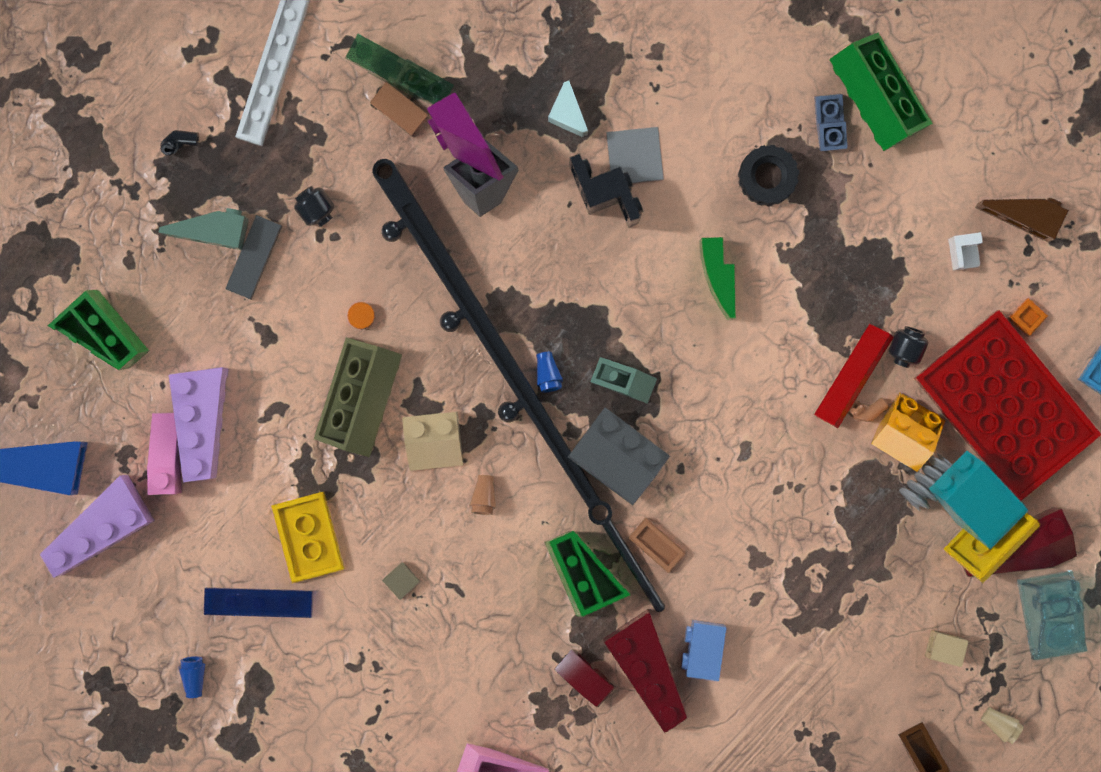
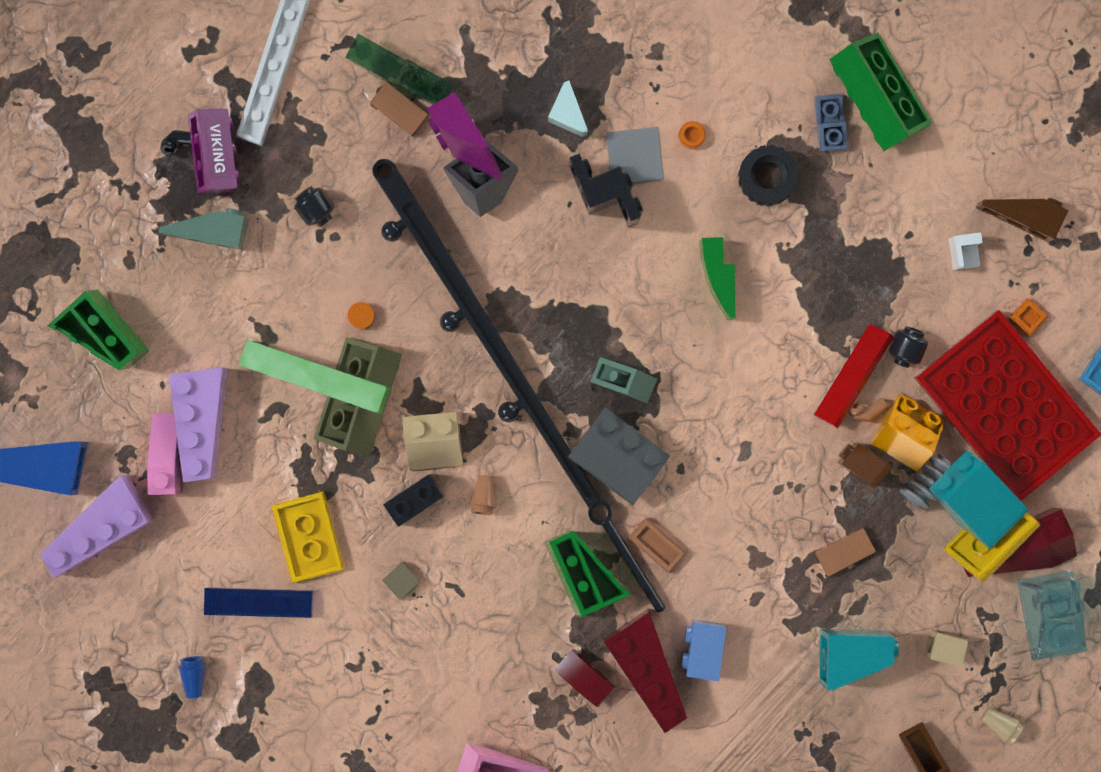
dark grey tile [225,215,282,300] -> none
blue cone [536,351,563,393] -> none
none -> magenta brick [188,109,239,194]
none -> bright green tile [238,340,390,414]
none -> black brick [383,474,445,527]
none -> orange tile [678,121,706,149]
none -> nougat tile [815,528,876,577]
none -> teal slope [819,629,899,690]
none -> reddish brown slope [838,443,892,488]

